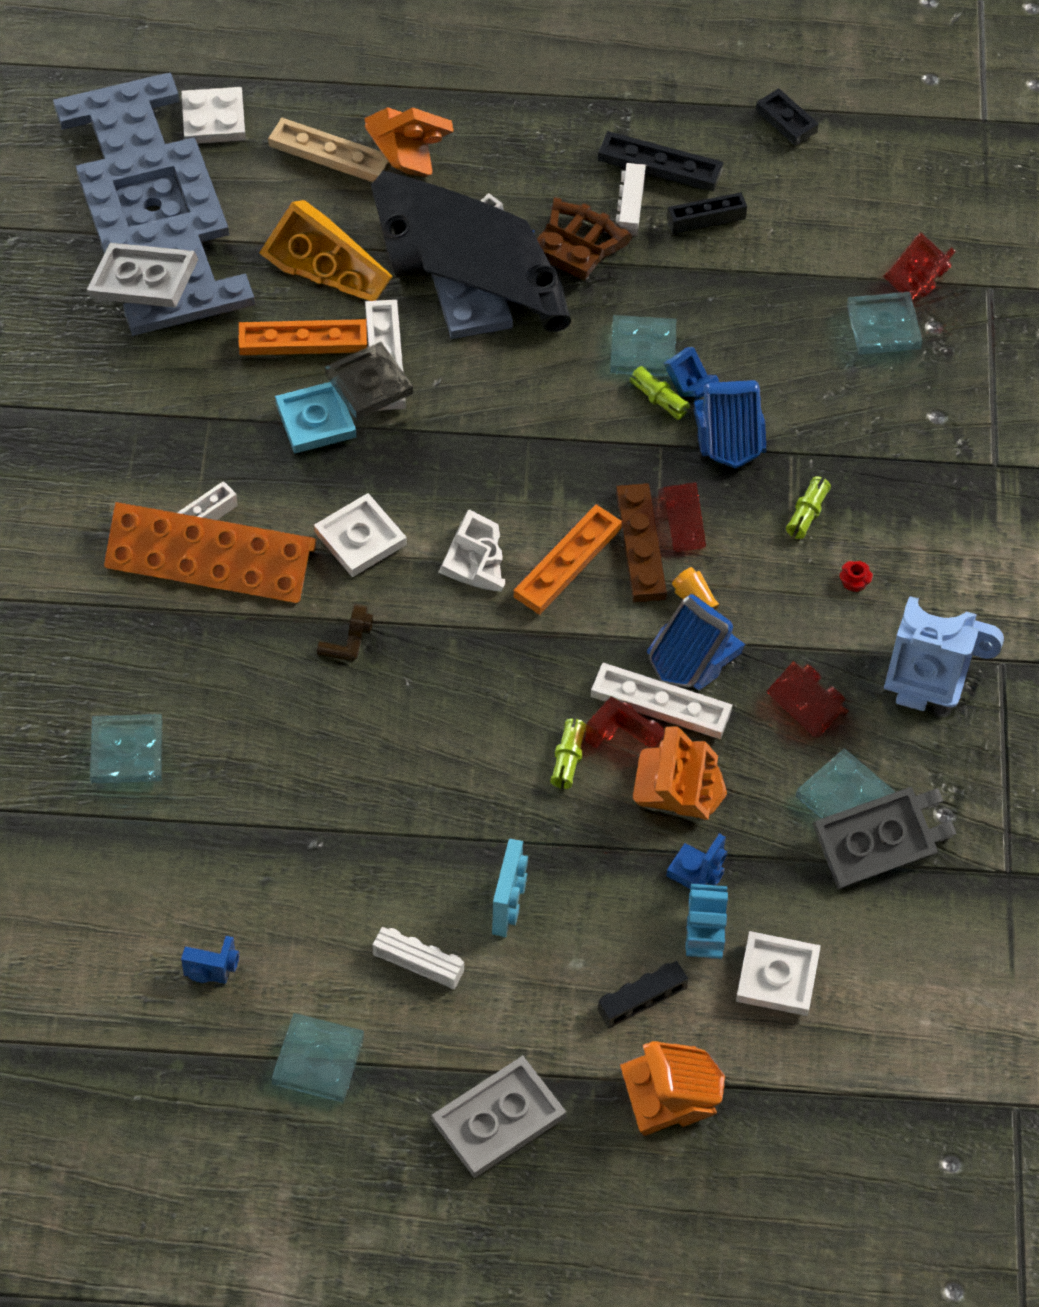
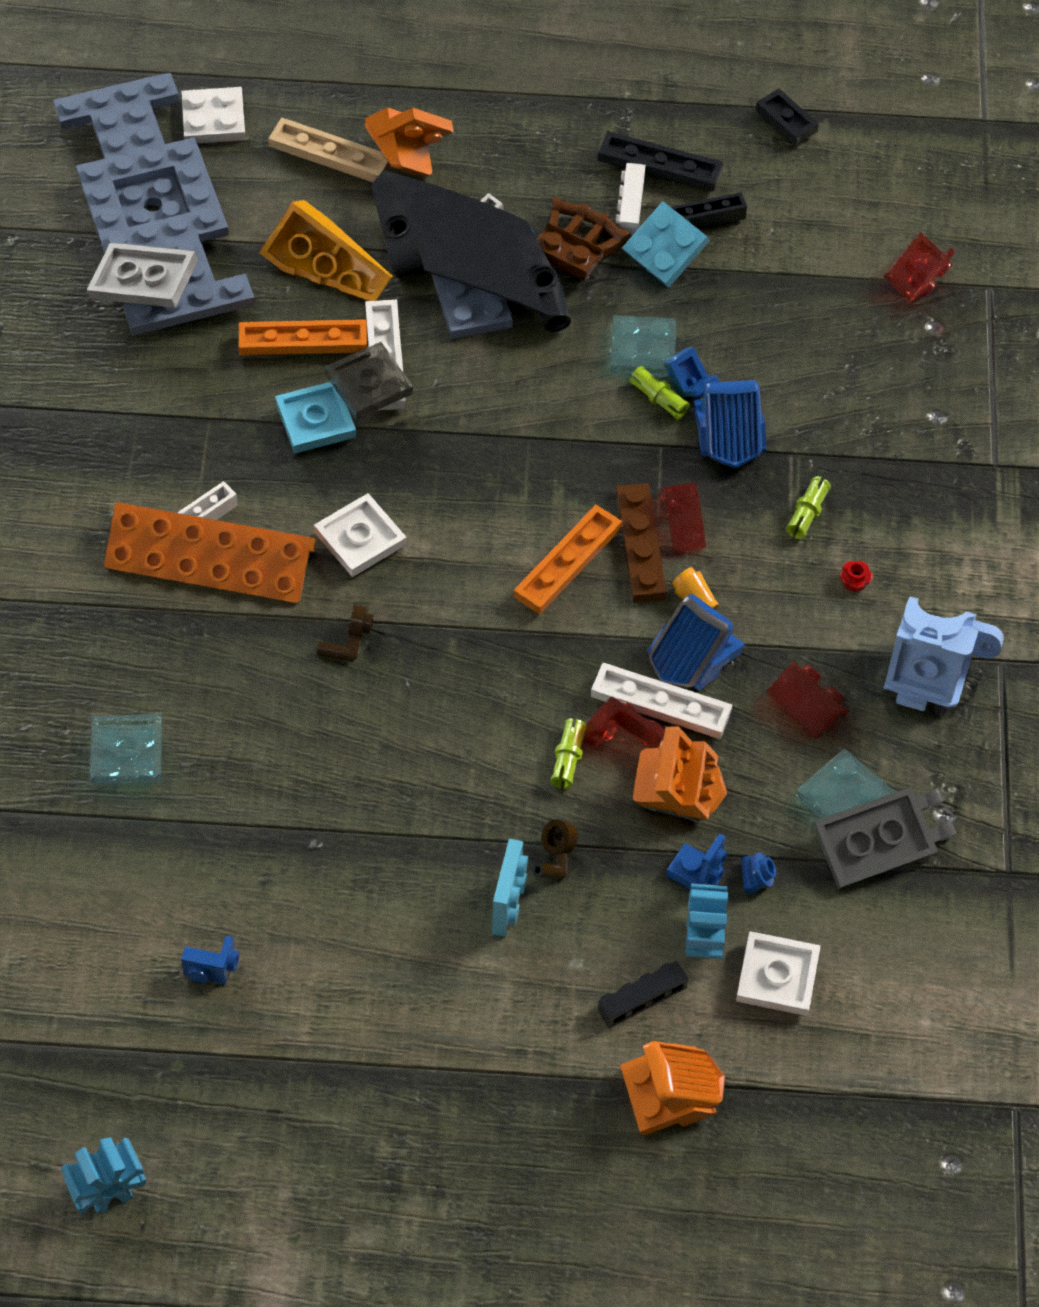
clear light blue plate [272,1013,364,1102] -> none
white piece [373,927,464,990] -> none
light grey plate [431,1056,566,1178] -> none
white slope [439,510,505,592] -> none
clear light blue plate [847,292,922,355] -> none
none -> dark azure gear [61,1137,147,1214]
none -> dark brown plate [532,819,578,880]
none -> medium azure plate [622,201,710,288]
none -> blue plate [741,852,776,894]

